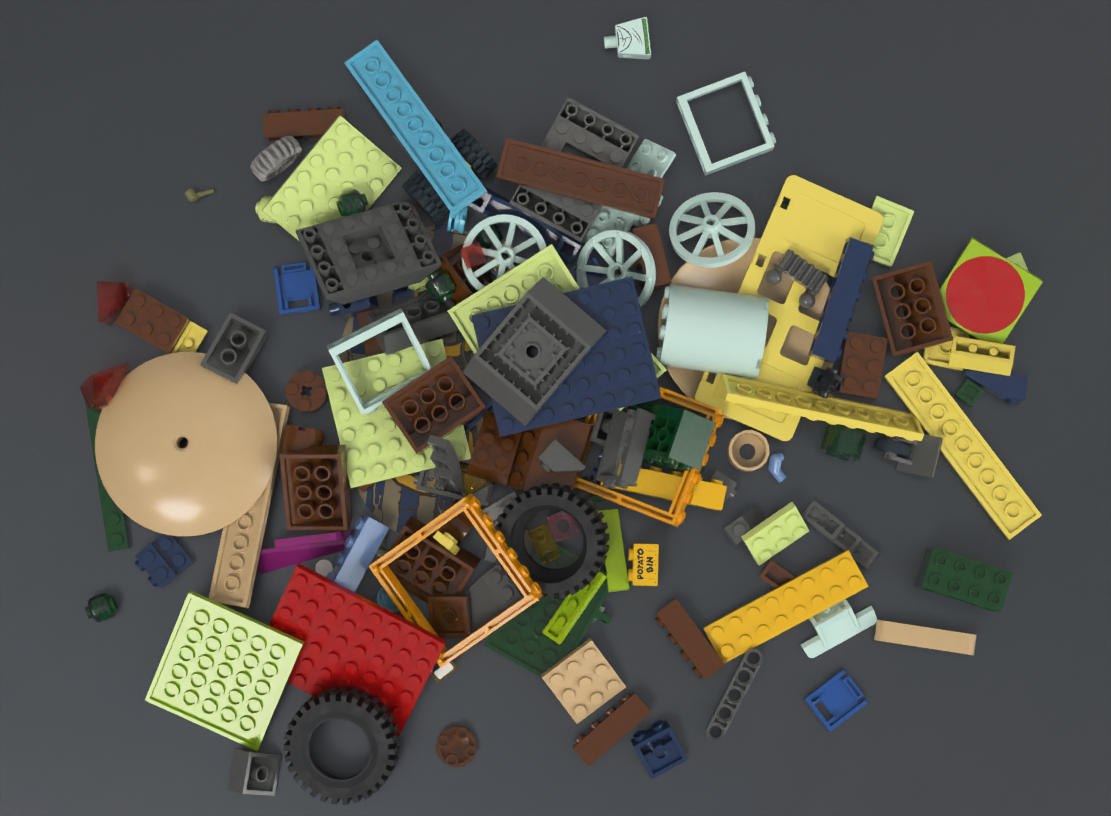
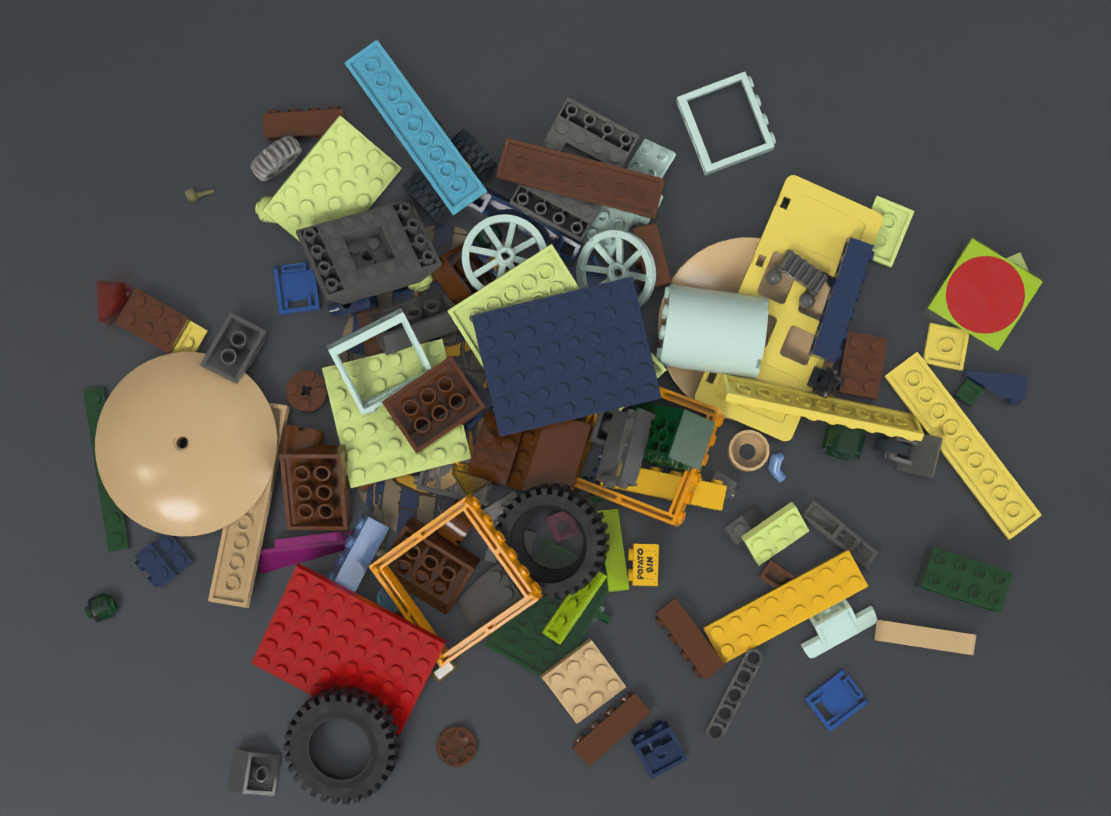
clear red slope [80,363,129,410] -> none
plate [145,590,304,751] -> none
white sticker [315,560,333,577] -> none
dark green head [336,189,368,217] -> none
dark green head [425,270,456,302] -> none
dark grey slope [427,435,464,495] -> none
reddish brown plate [427,595,472,637] -> none
light yellow plate [433,531,460,555] -> none
medium azure wheel [447,206,469,234] -> none
clear red plate [460,242,486,270] -> none
dark grey slope [463,277,607,426] -> none
clear yellow bracket [528,524,561,564] -> none
dark grey slope [538,439,587,473] -> none
light aqua torso [604,17,651,59] -> none
light aqua wheel [669,192,755,268] -> none
reddish brown slope [872,261,953,357] -> none
light yellow brick [948,336,1016,376] -> none

